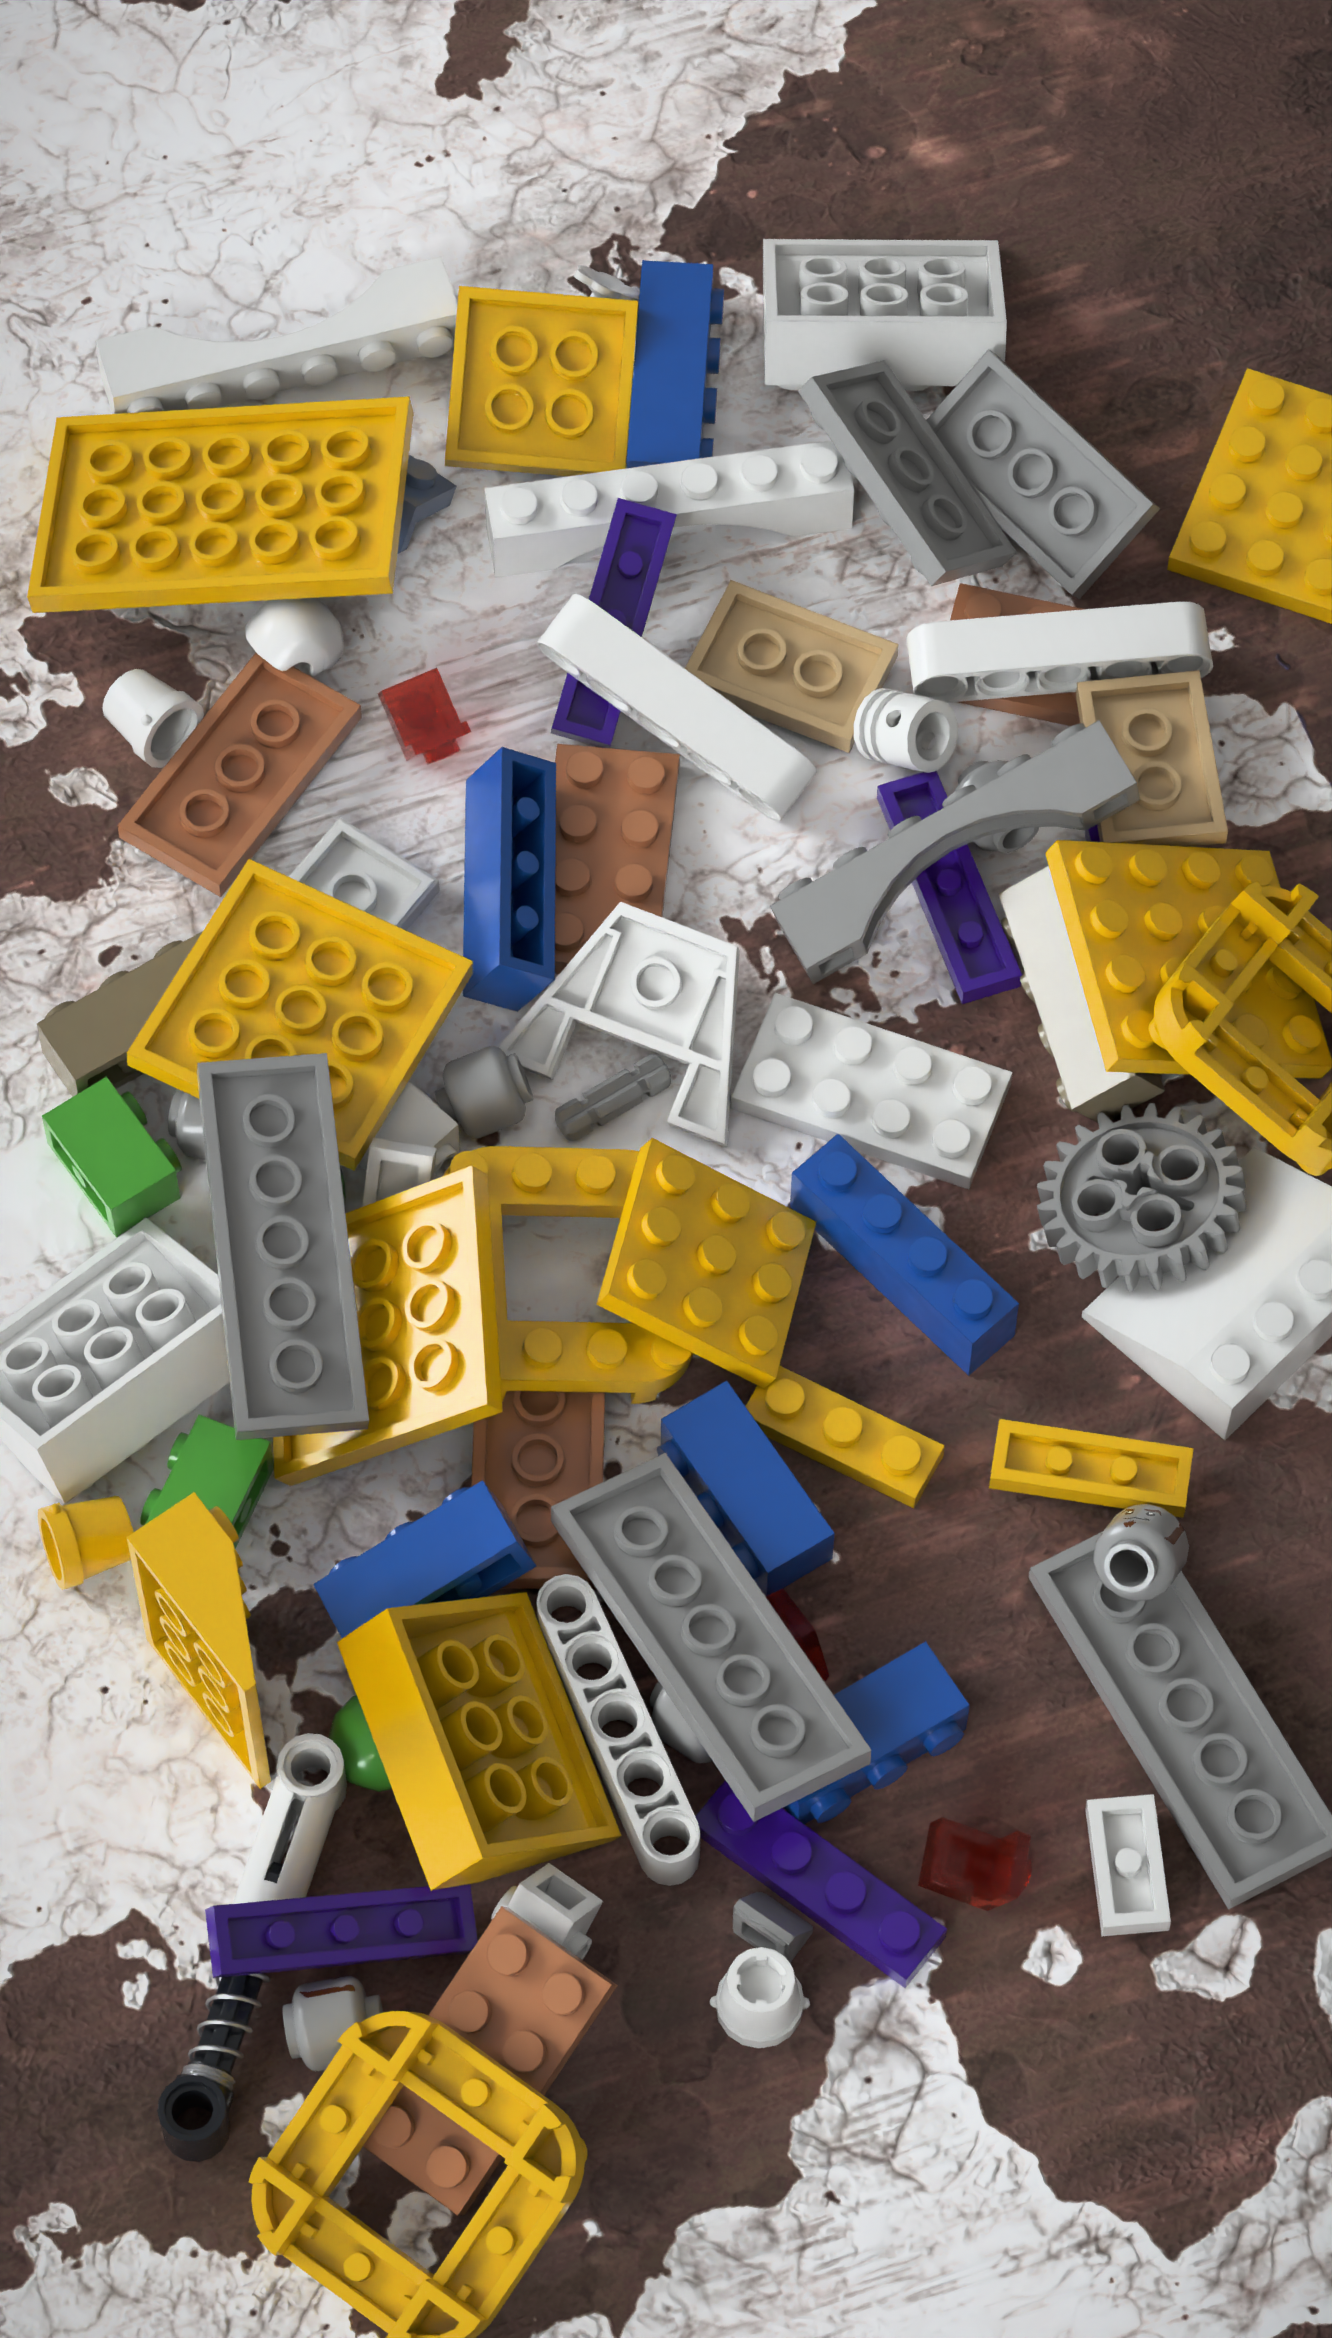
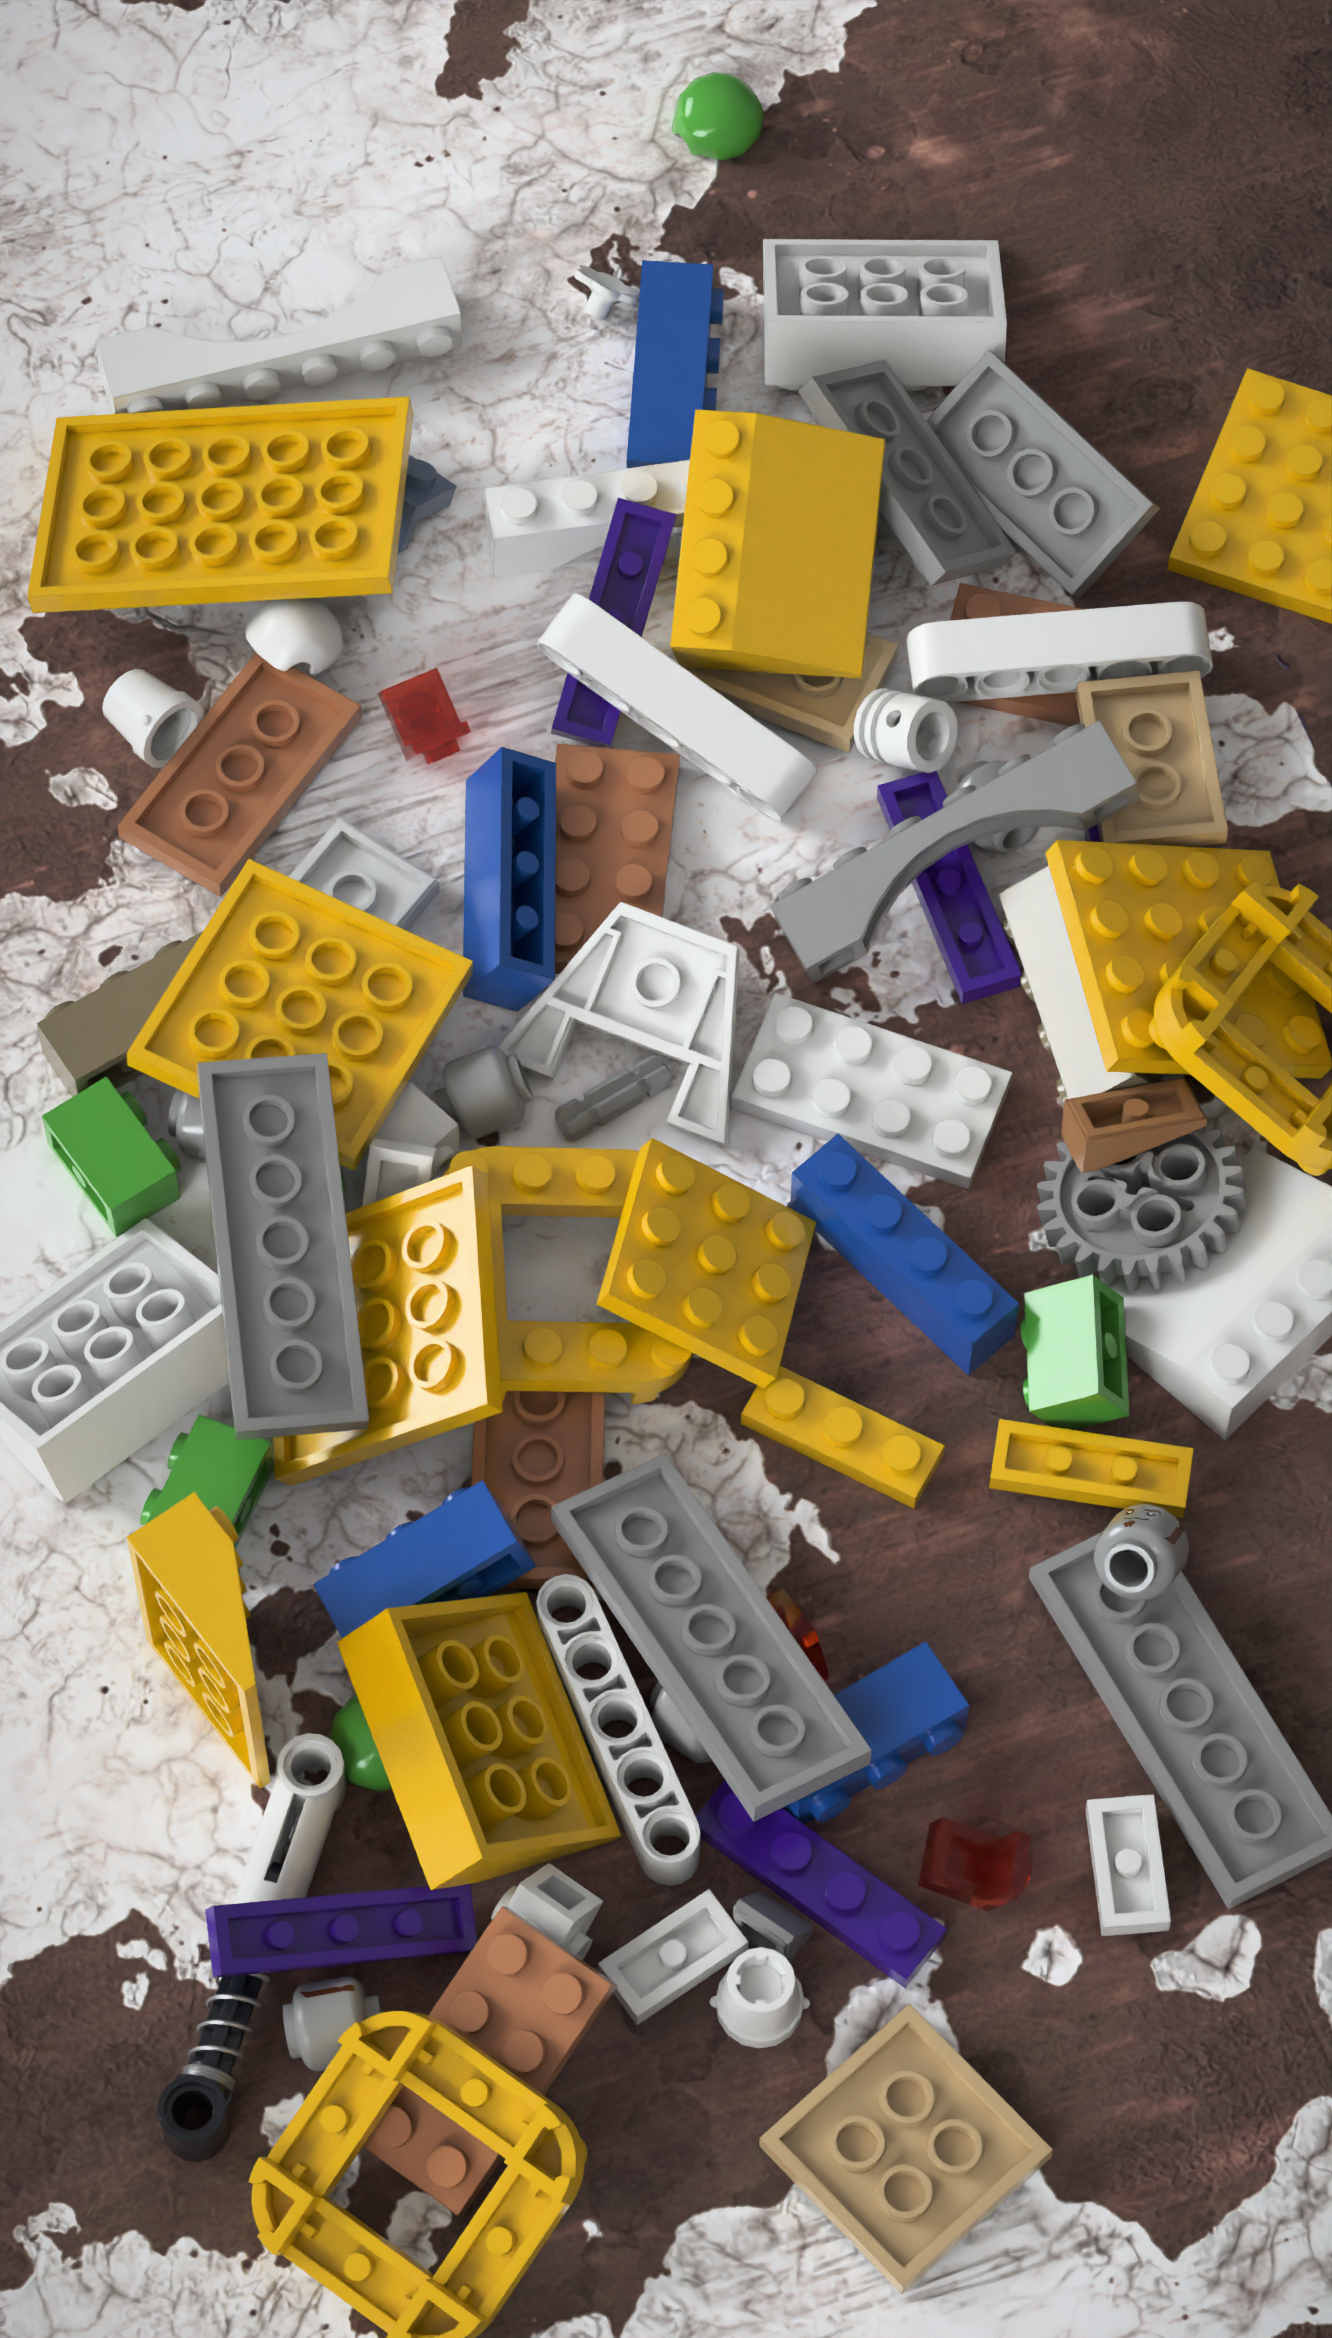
yellow piece [38,1496,133,1590] -> none
yellow plate [445,286,638,476] -> none
blue brick [657,1381,835,1598] -> none
none -> white plate [598,1889,748,2025]
none -> yellow slope [670,409,886,678]
none -> bright green hair [672,72,764,161]
none -> tan plate [759,2003,1053,2294]
none -> brick [1021,1275,1130,1430]
none -> medium nougat slope [1061,1078,1207,1173]

